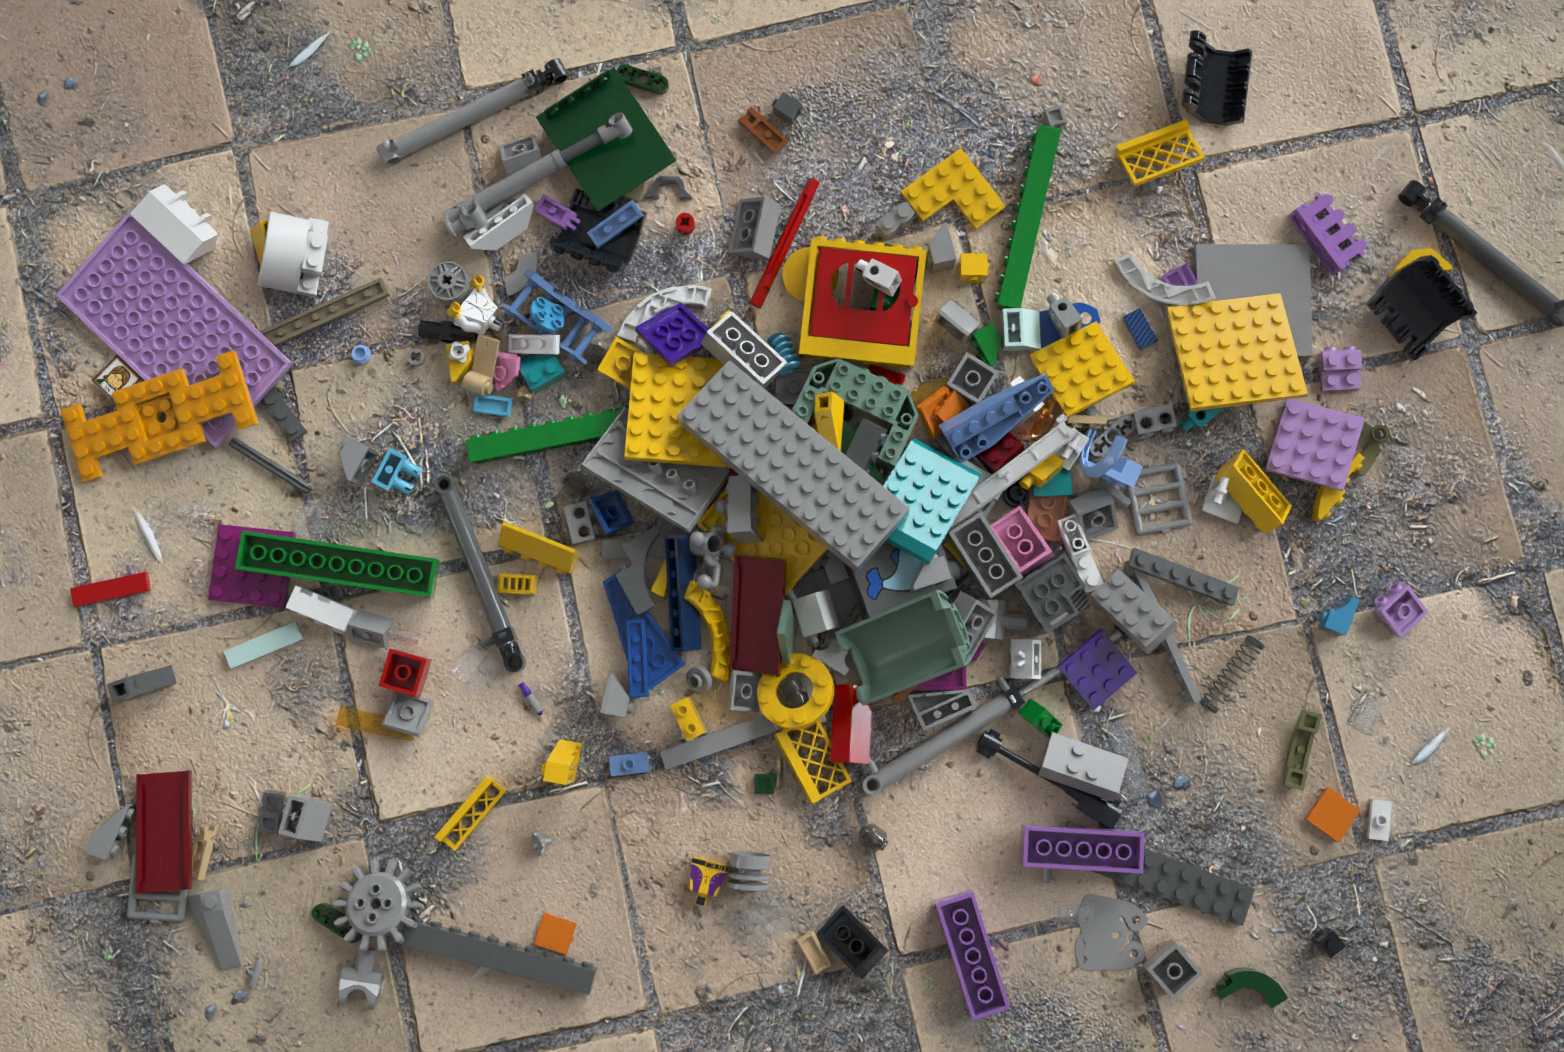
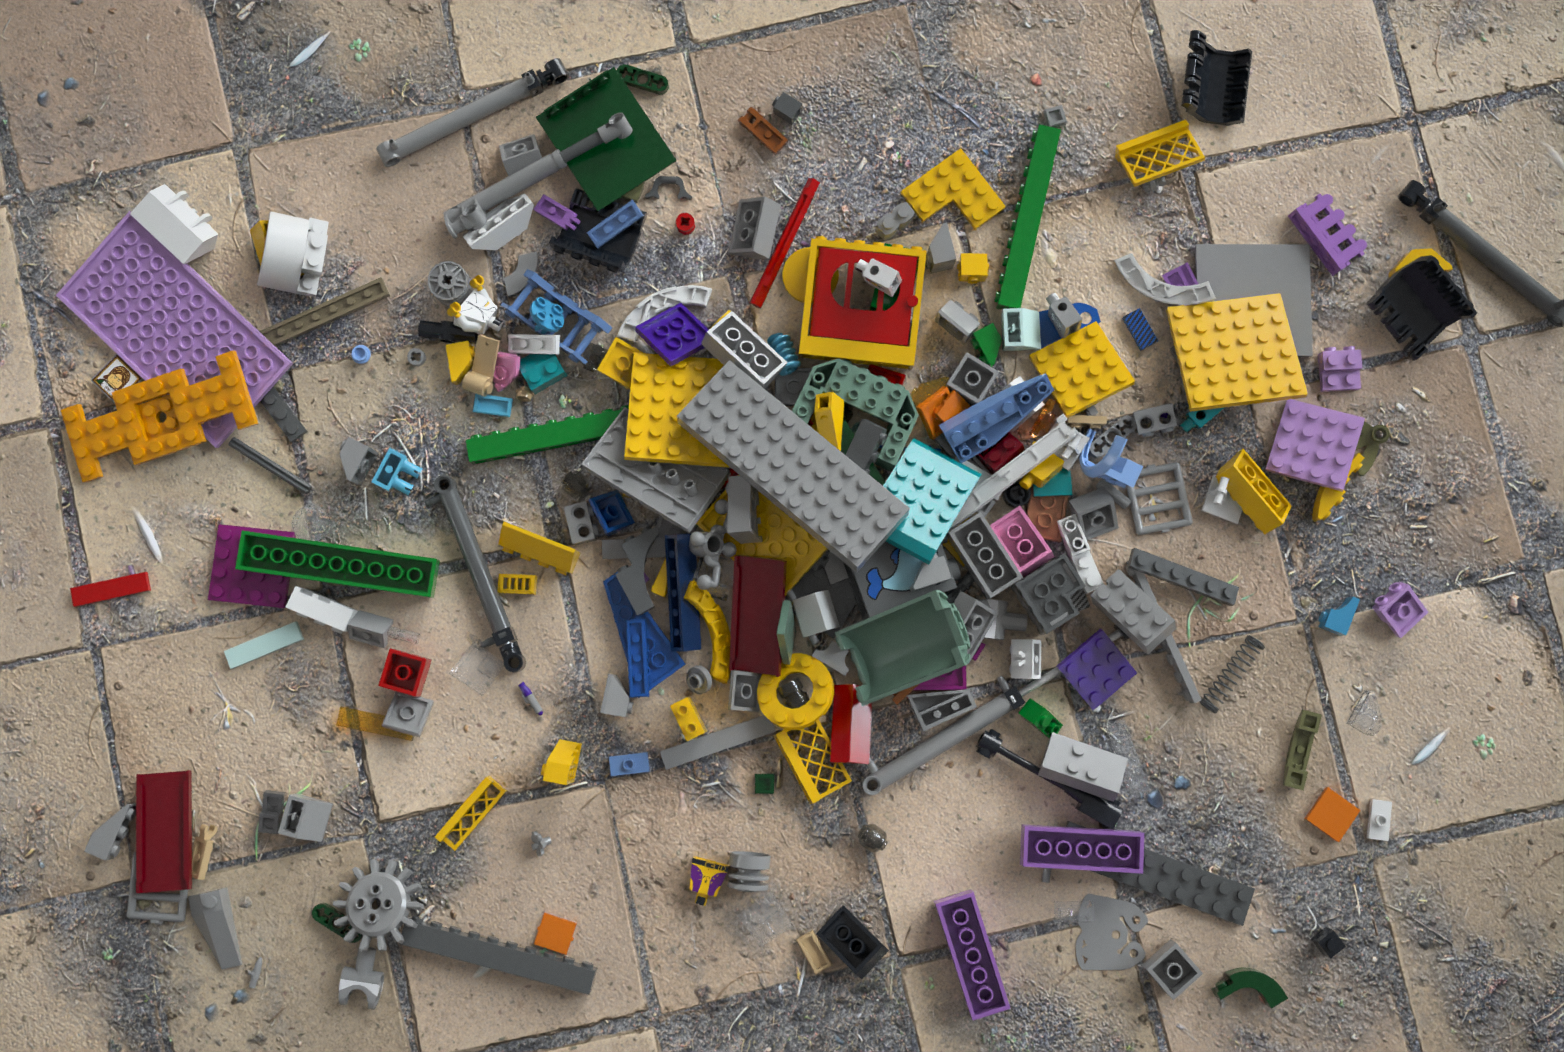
dark grey slope [107,665,177,702] -> none
white plate [448,342,470,363] -> none

